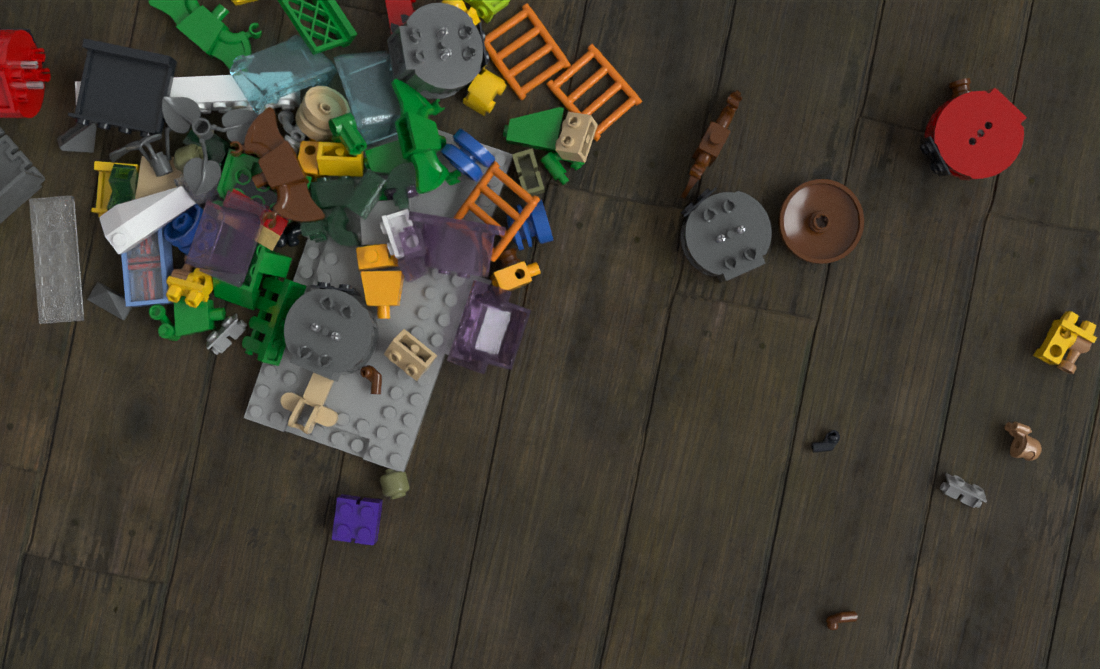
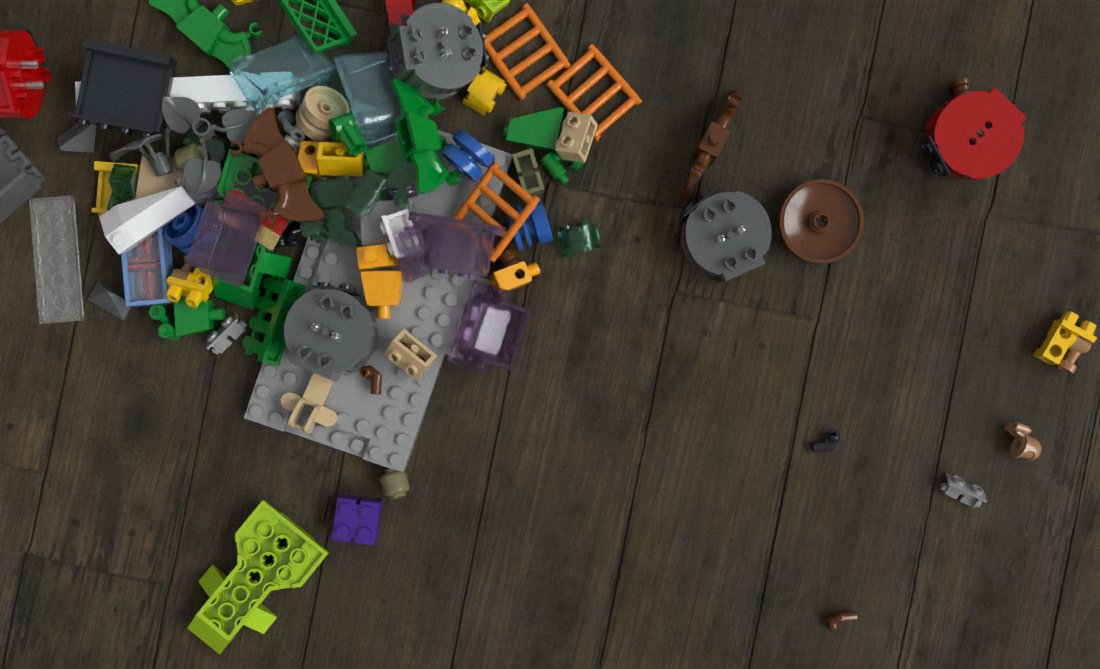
none -> lime piece [187,500,329,654]
none -> clear green cylinder [556,220,602,258]

